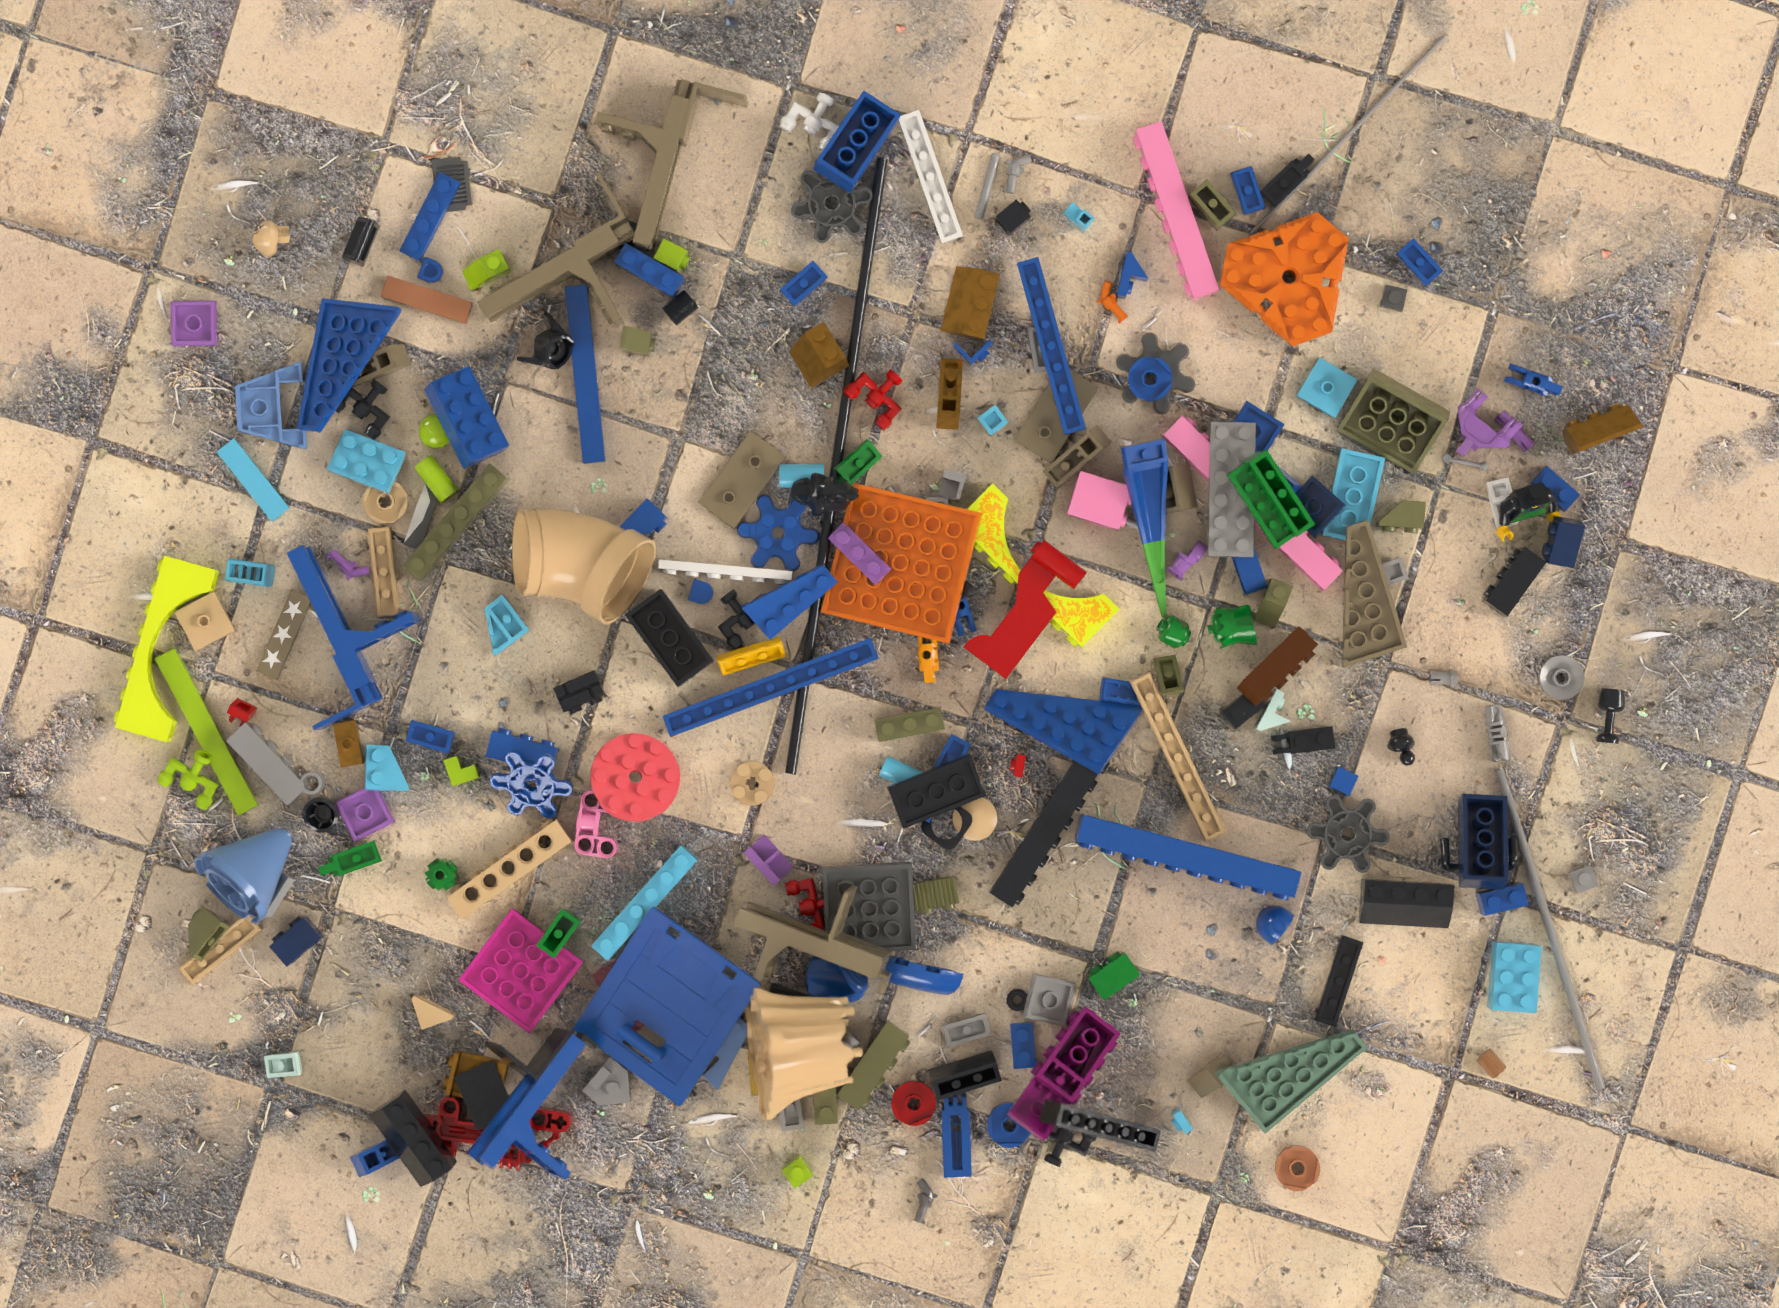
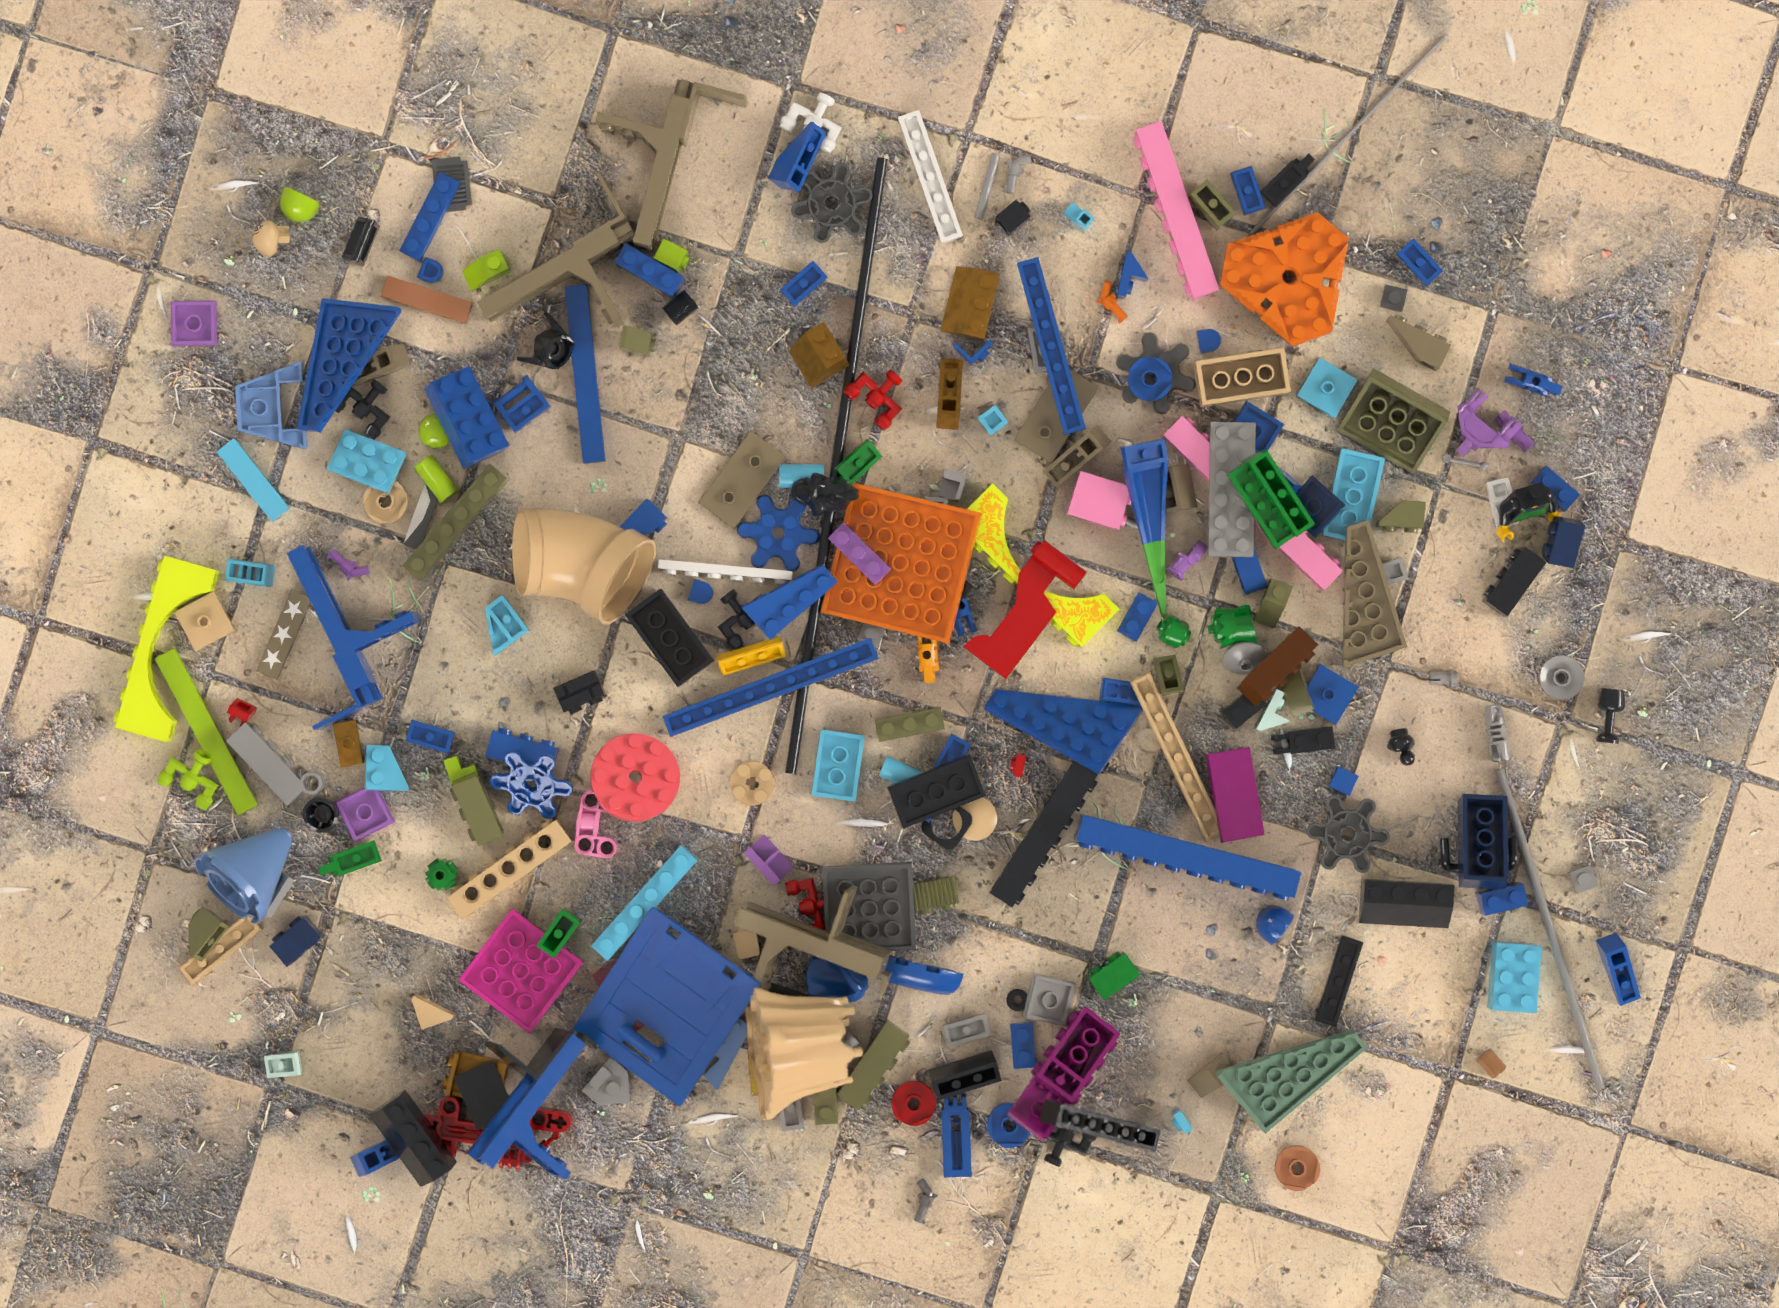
tan tile [368,526,400,618] -> none
lime brick [782,1154,813,1189] -> none
blue brick [813,91,901,193] -> none
pearl gold slope [1561,403,1643,455] -> none
none -> lime helmet [280,187,320,222]
none -> olive brick [450,771,504,846]
none -> blue plate [491,375,551,433]
none -> tan brick [733,927,761,959]
none -> blue slope [768,122,826,192]
none -> medium azure plate [811,729,865,802]
none -> light grey plate [857,623,886,648]
none -> blue plate [1117,592,1158,642]
none -> tan brick [1193,348,1291,408]
none -> blue tile [1196,329,1221,354]
none -> magenta tile [1206,747,1265,843]
none -> light grey dish [1223,642,1267,674]
none -> olive slope [1282,669,1315,718]
none -> blue plate [1307,664,1359,725]
none -> dark tan slope [1386,314,1451,371]
none -> blue slope [1596,932,1641,1006]

